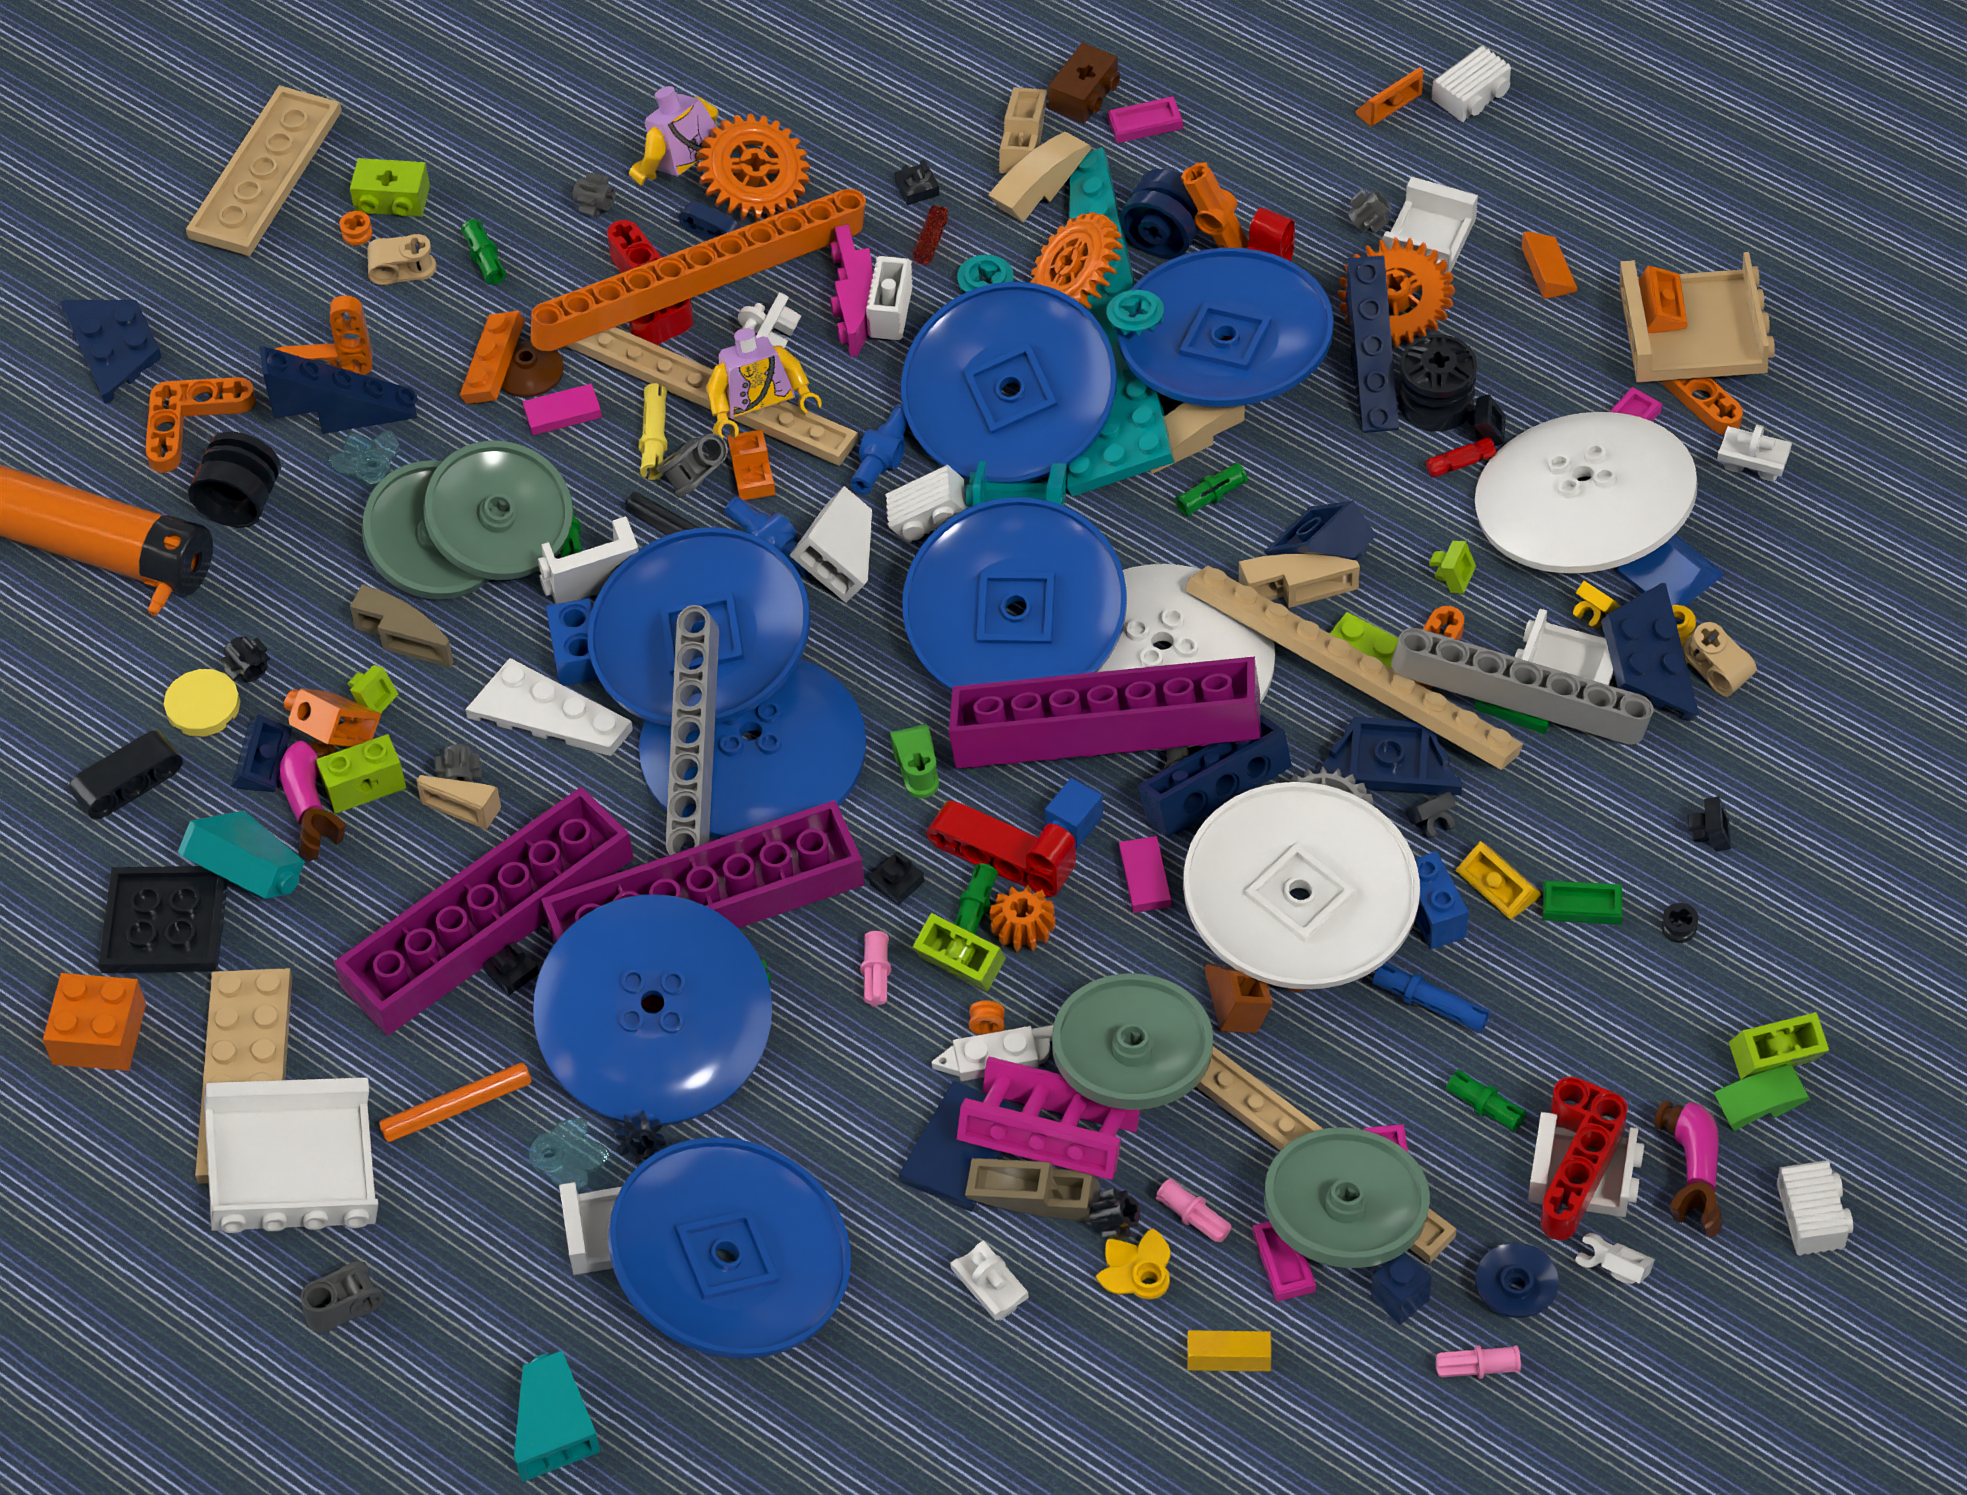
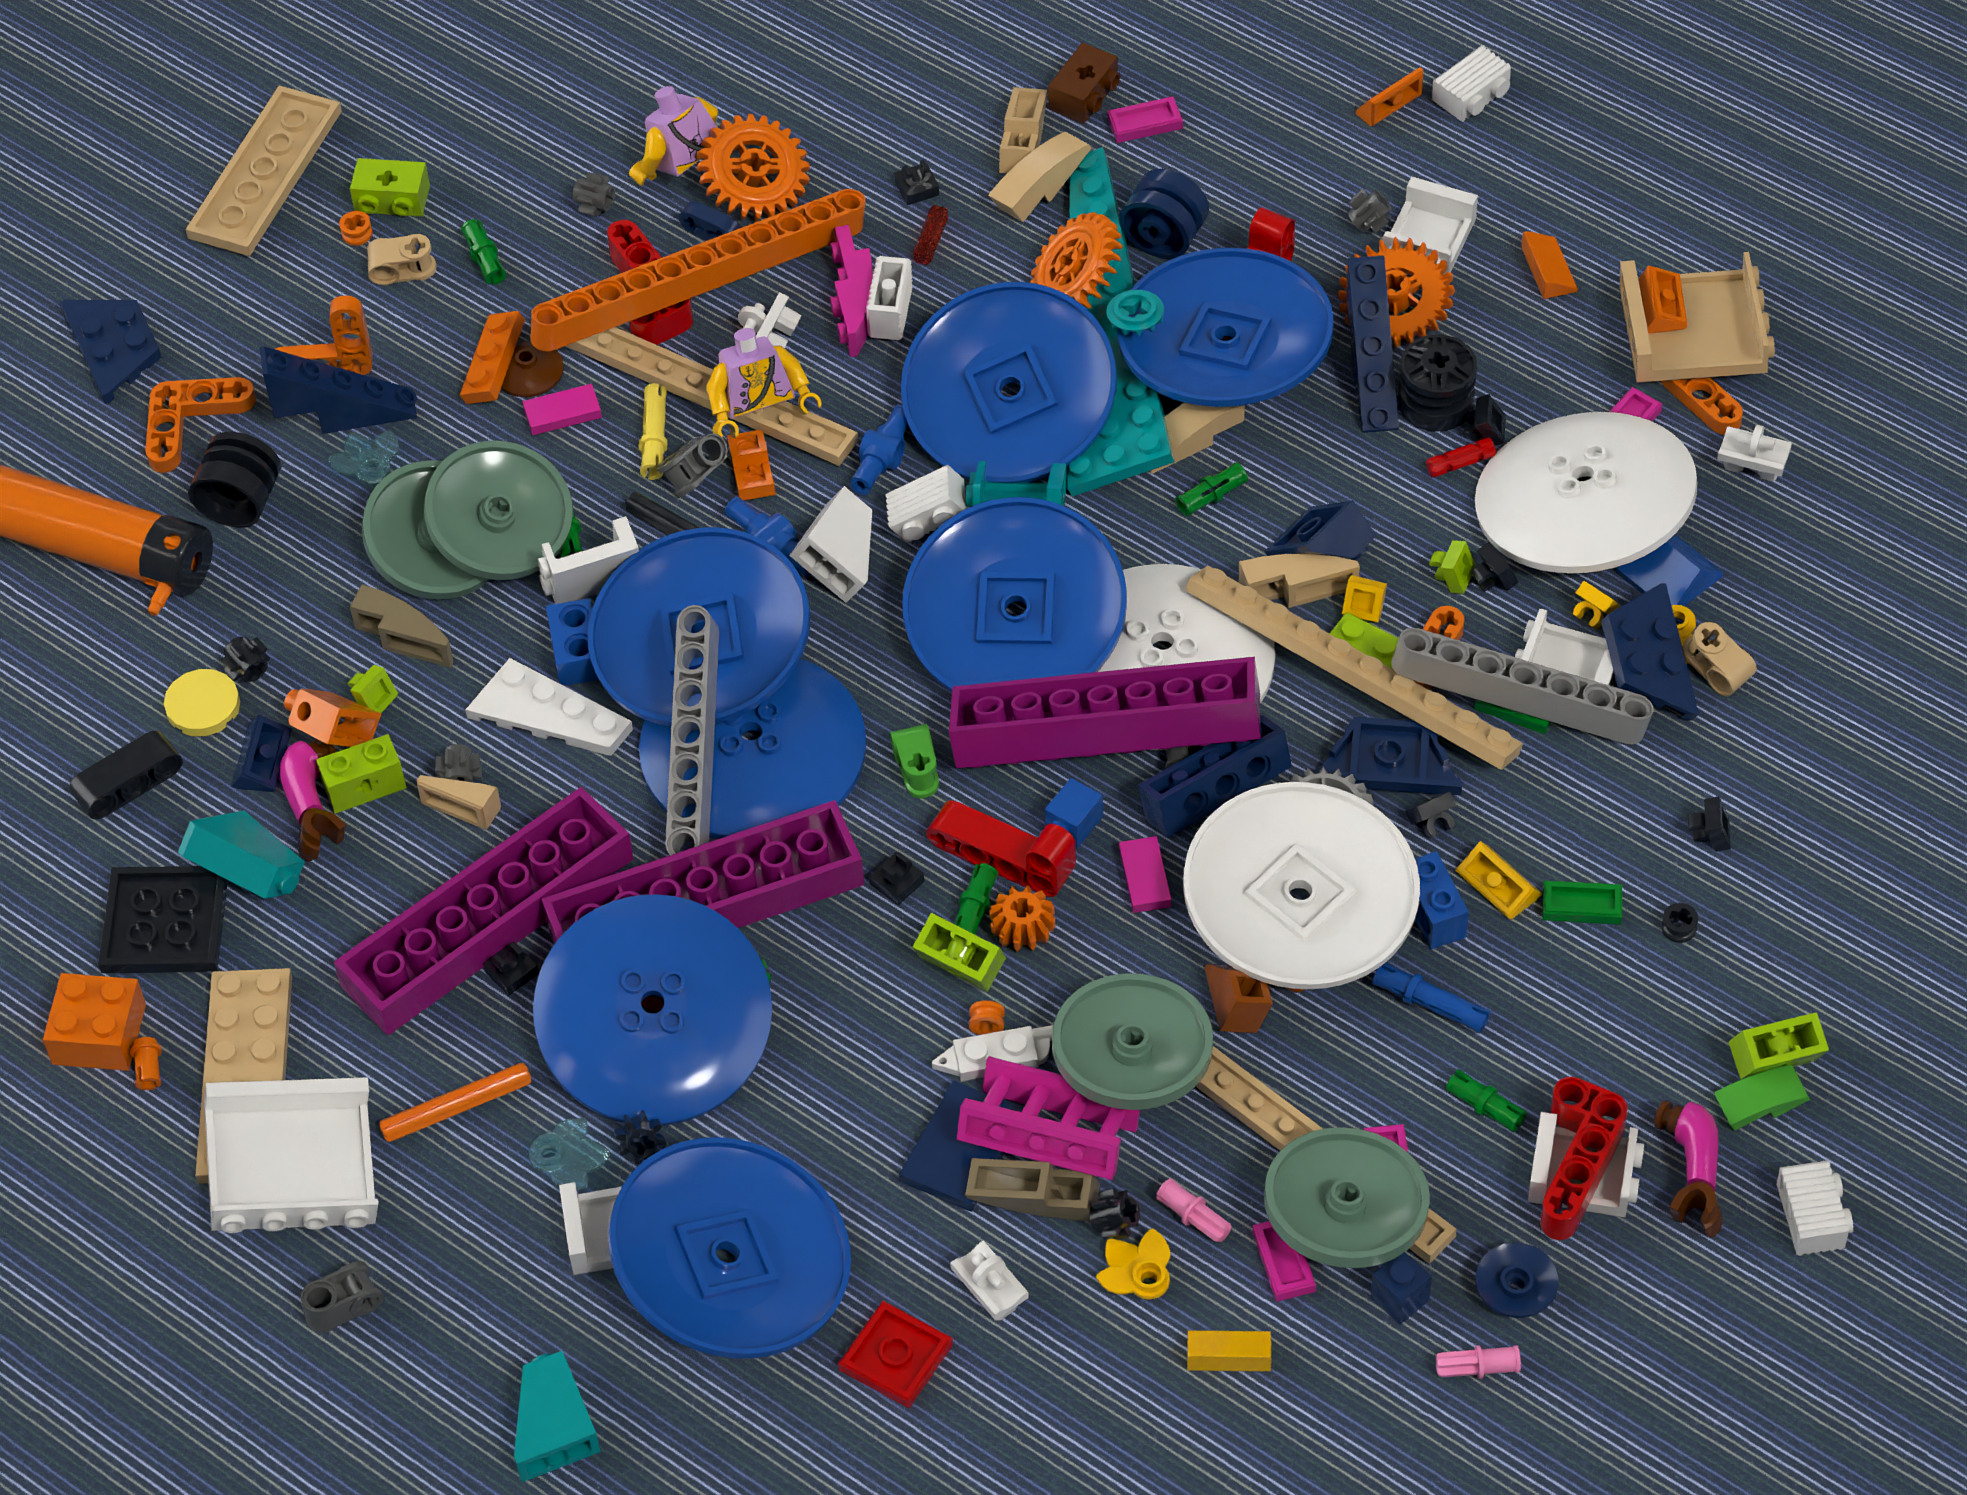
bright pink axle [860,931,891,1007] -> none
teal gear [957,255,1014,293] -> none
orange piece [1180,163,1249,249] -> none
white plate [1575,1233,1655,1284] -> none
none -> orange pin [130,1037,162,1090]
none -> red tile [838,1301,953,1408]
none -> yellow tile [1342,575,1387,623]
none -> black tile [1471,542,1519,592]

